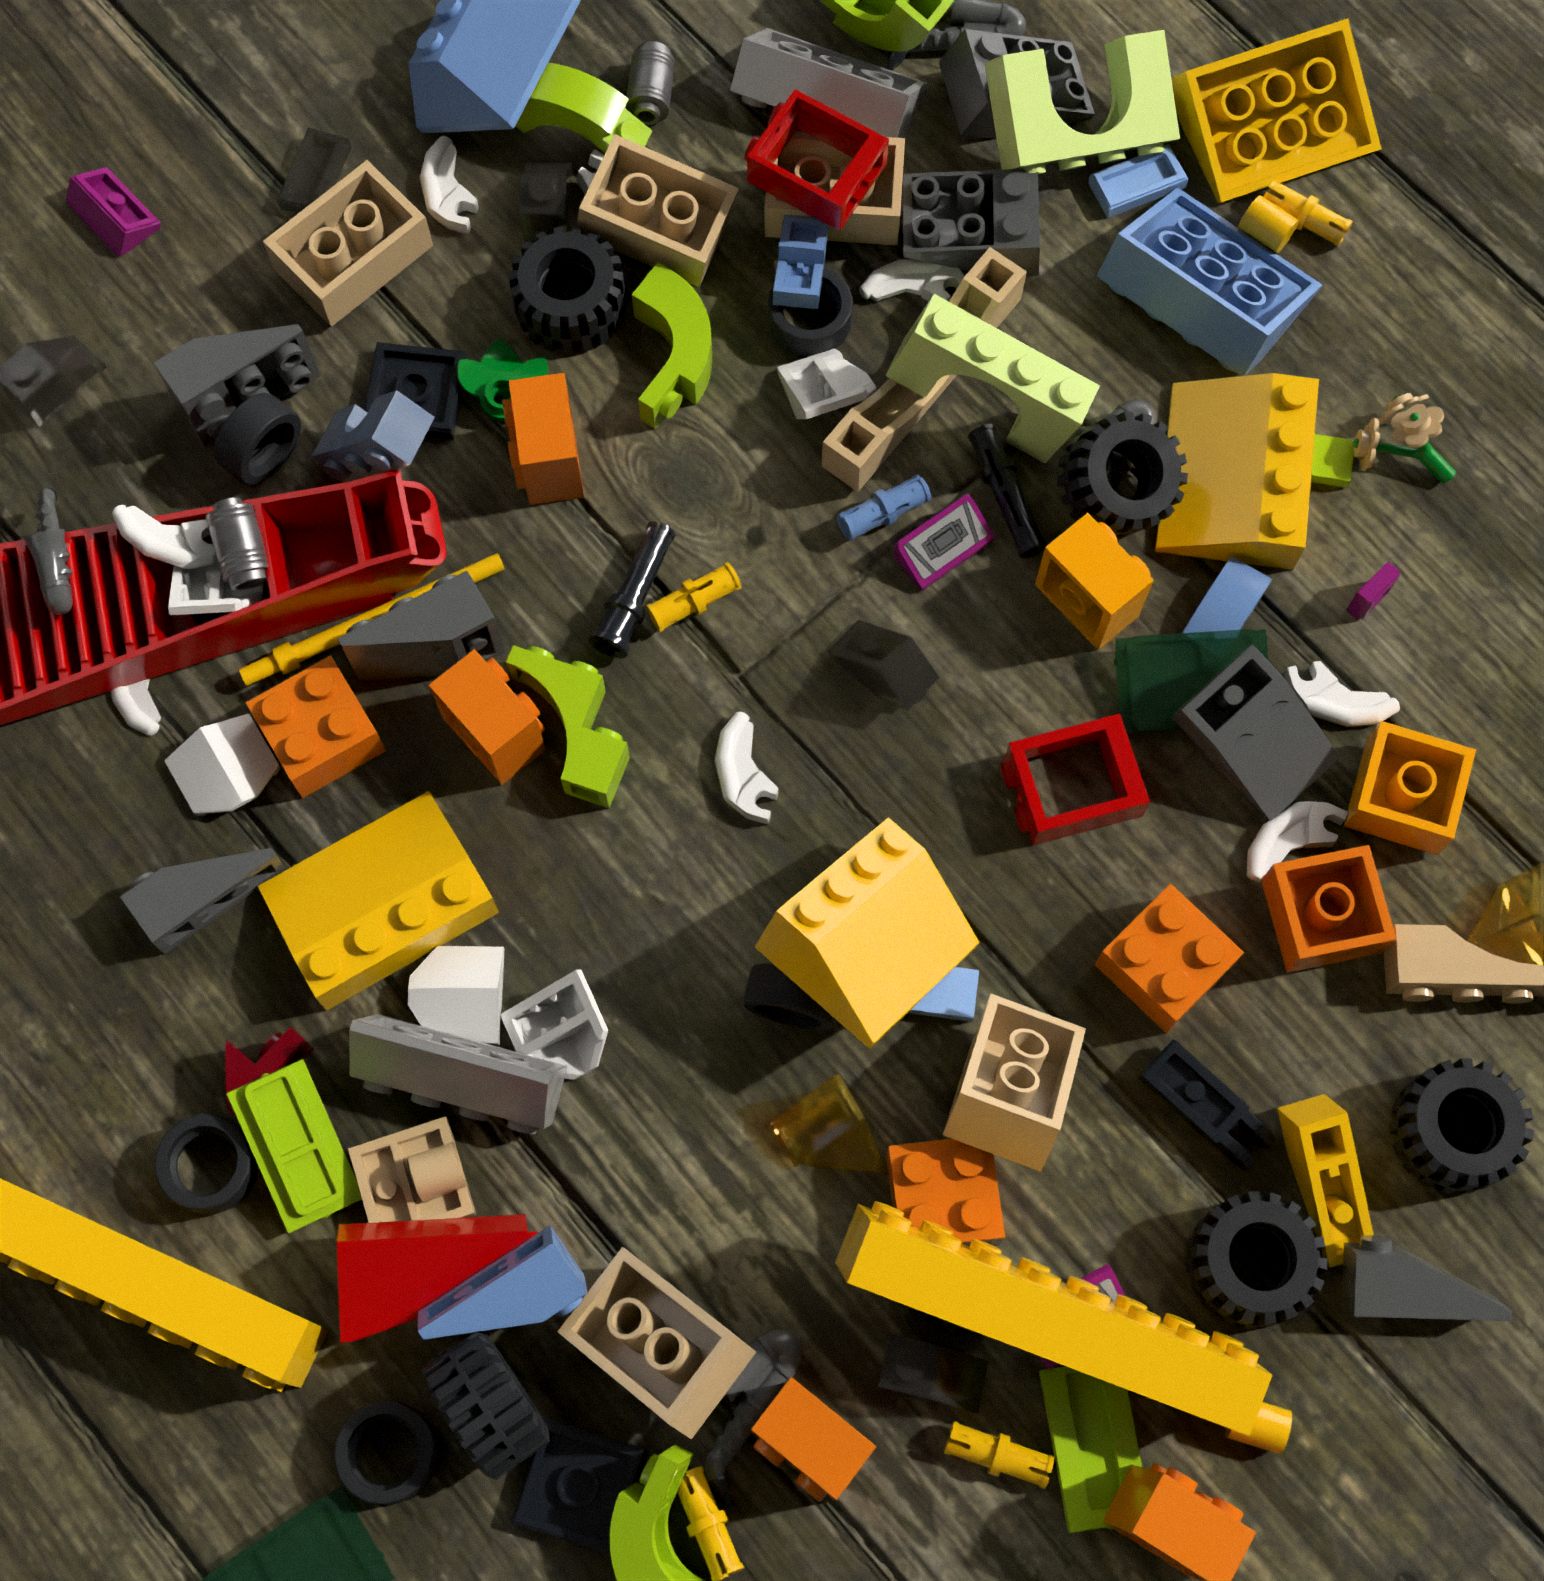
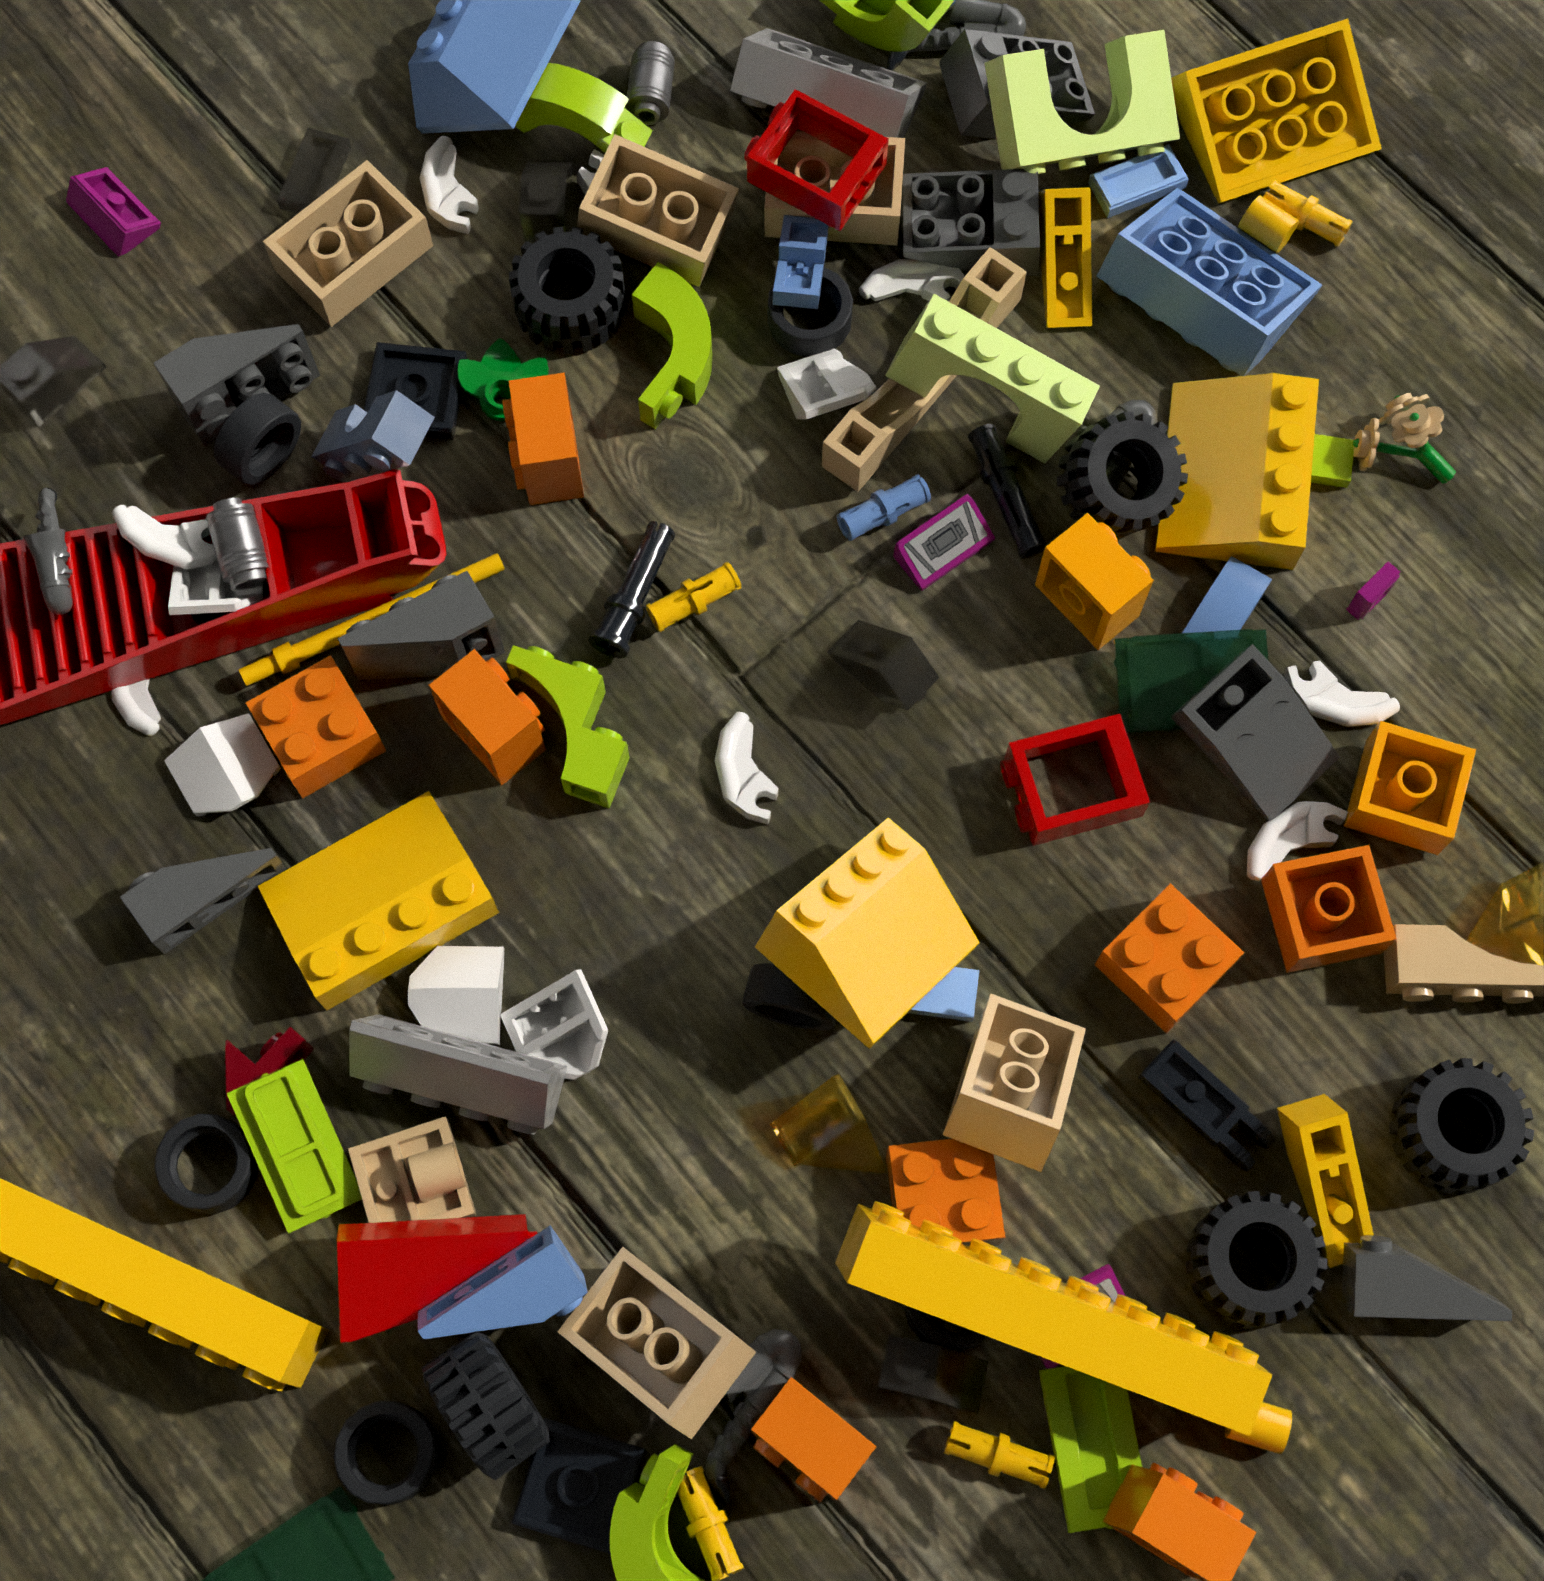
none -> yellow slope [1038,187,1092,328]

